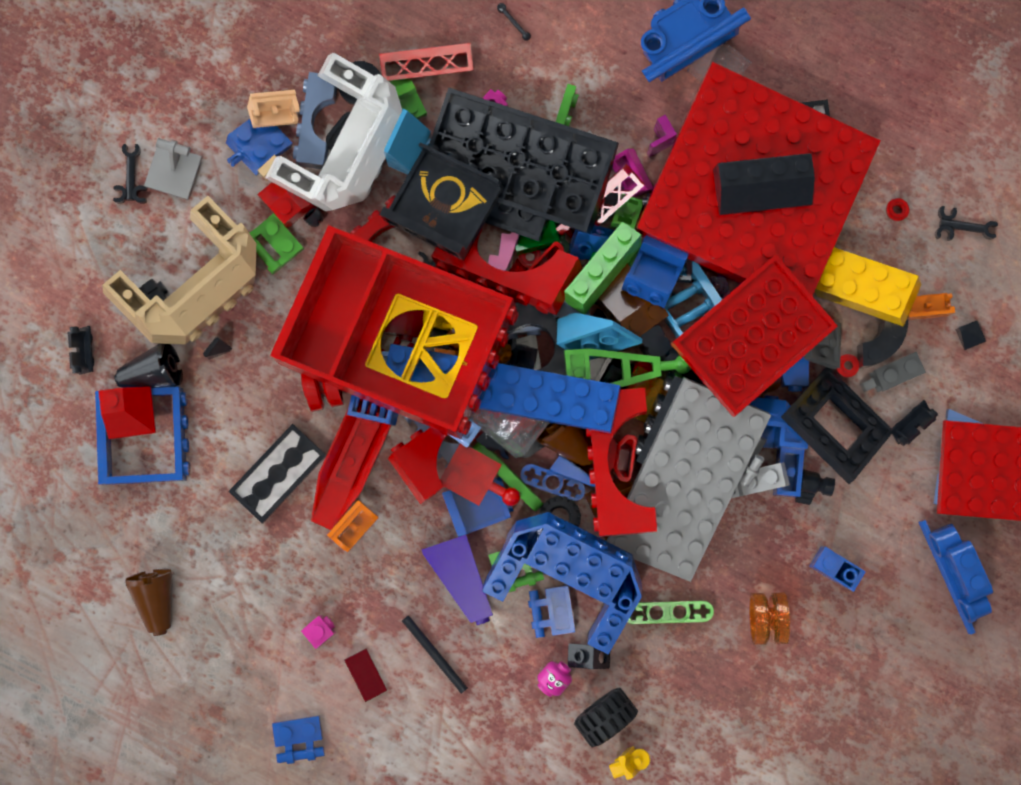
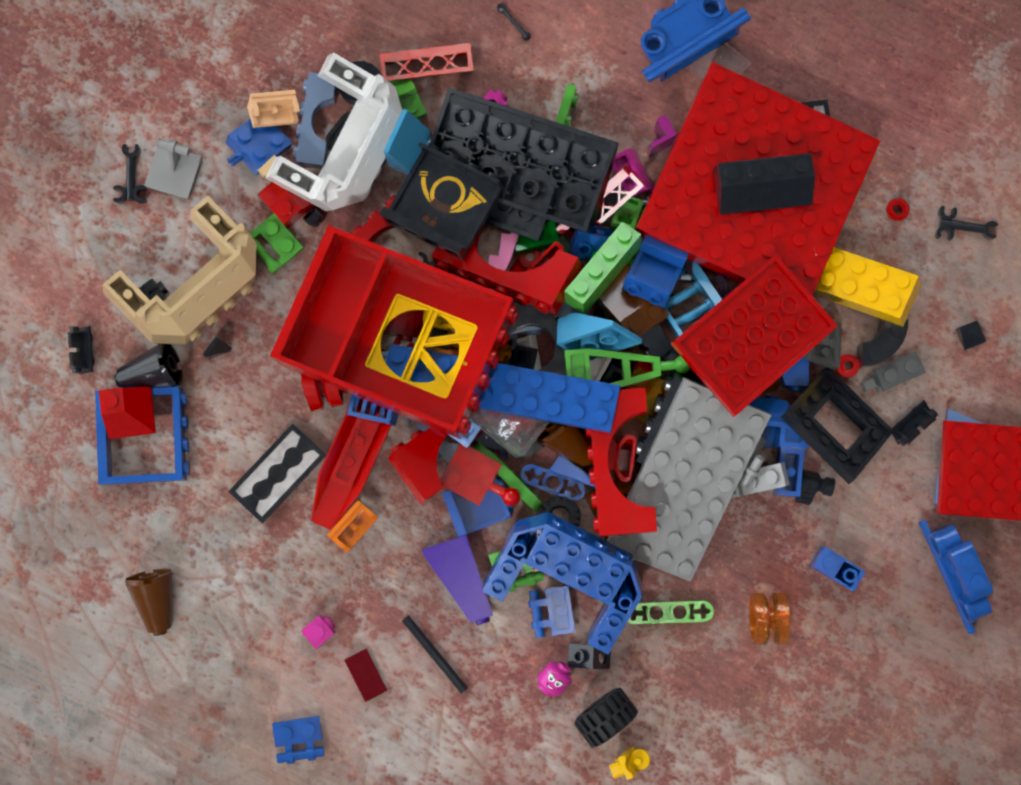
orange hinge [907,293,955,320] -> none

